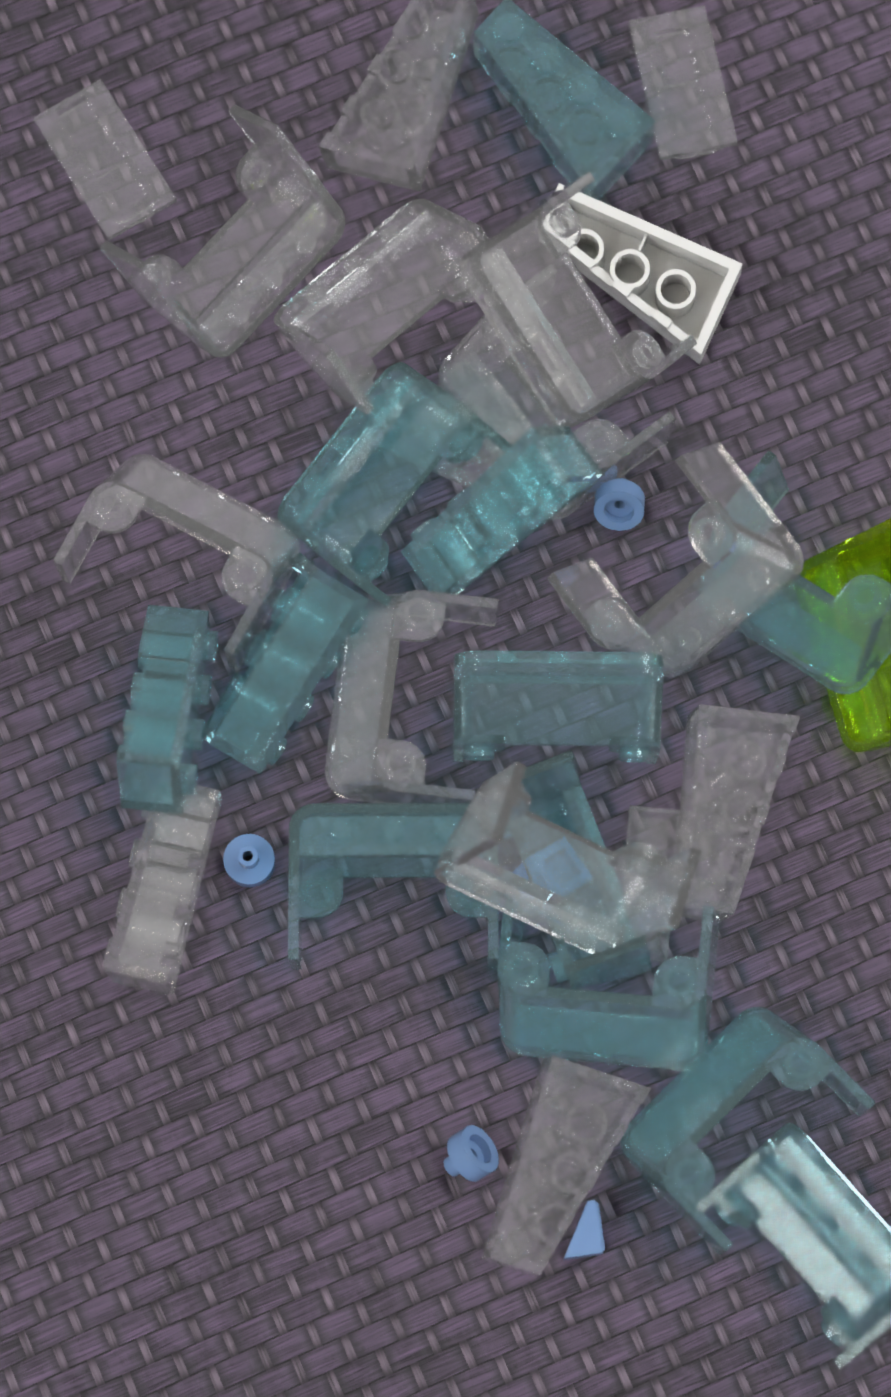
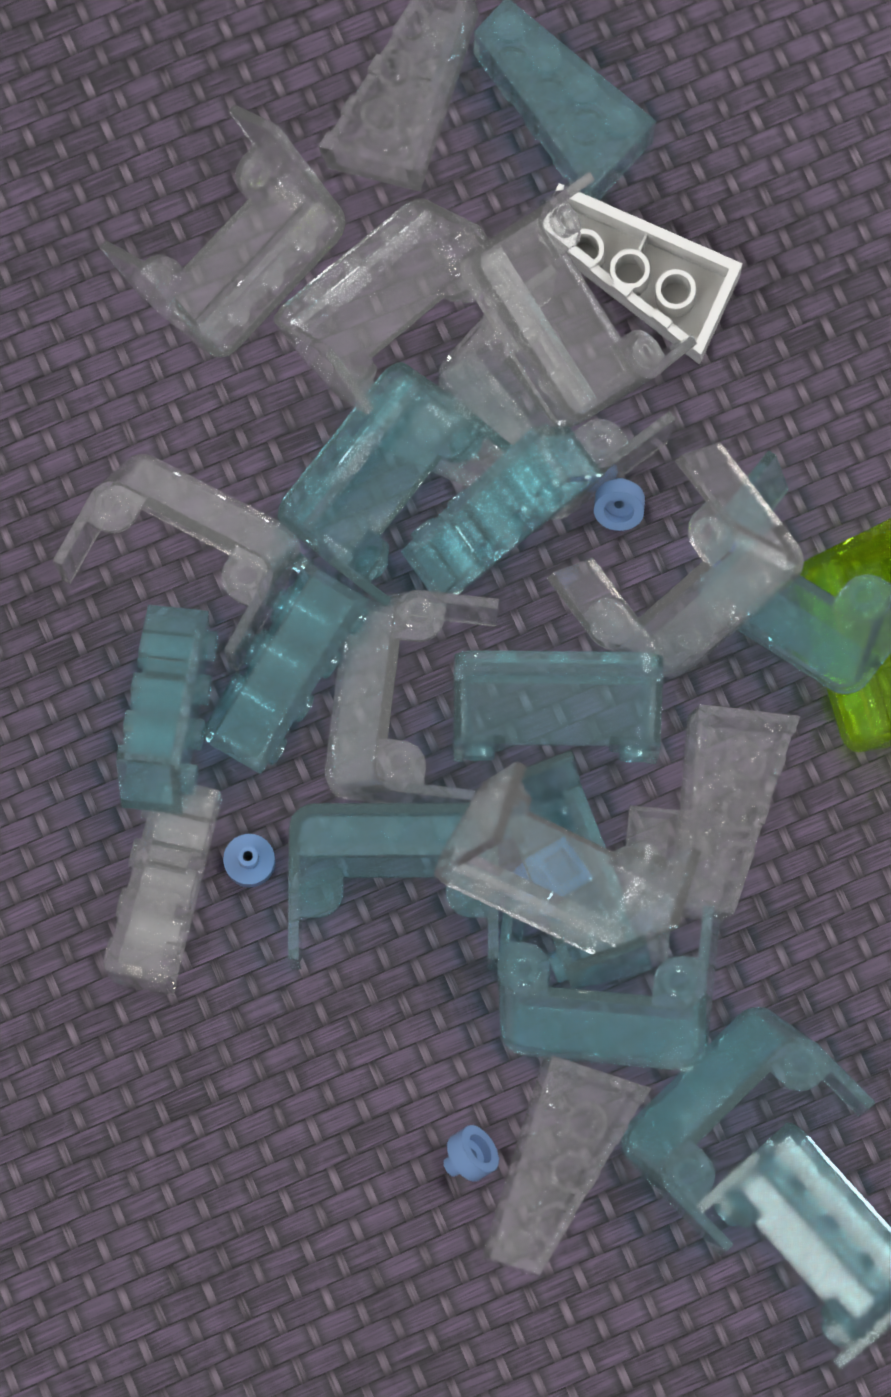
clear piece [33,79,177,241] -> none
medium blue slope [563,1200,605,1260] -> none
clear piece [628,5,738,160] -> none

